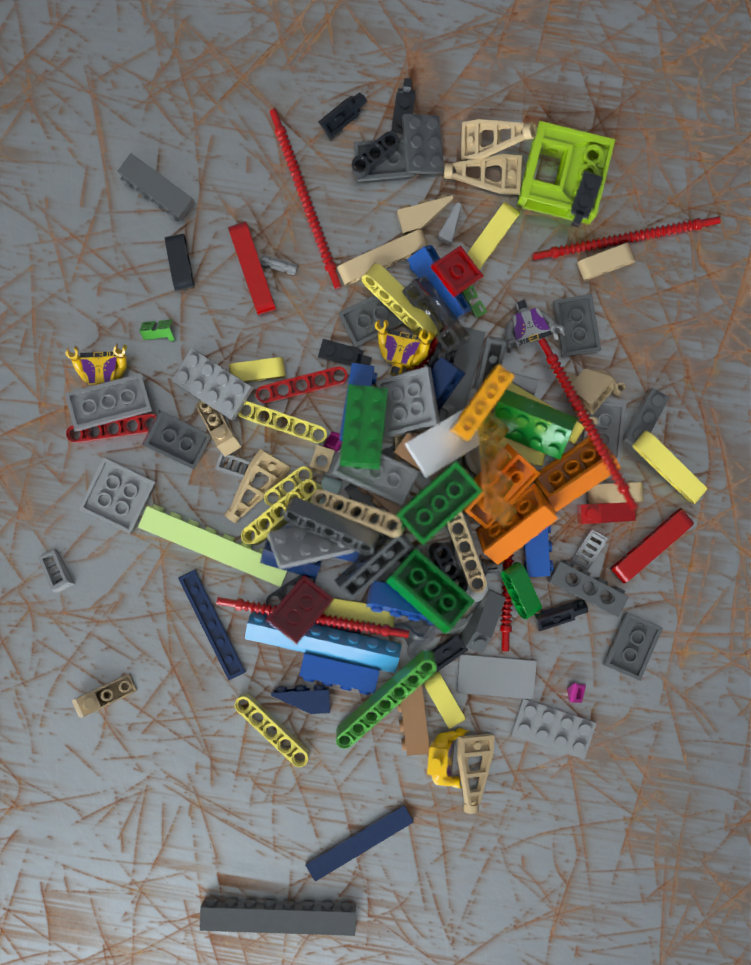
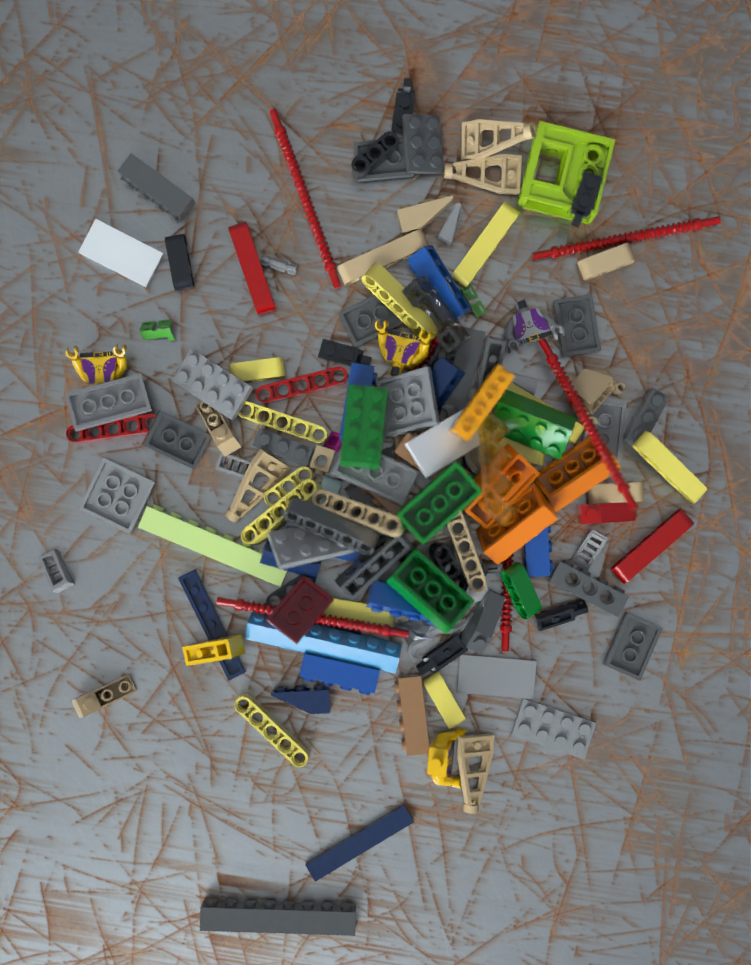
black hinge [318,92,368,138] -> none
bright green beam [336,650,436,749] -> none
red tile [430,245,484,297] -> none
dark pink slope [567,683,586,703] -> none
none -> white tile [78,219,164,288]
none -> yellow slope [182,634,245,666]
none -> dark grey brick [252,428,314,467]

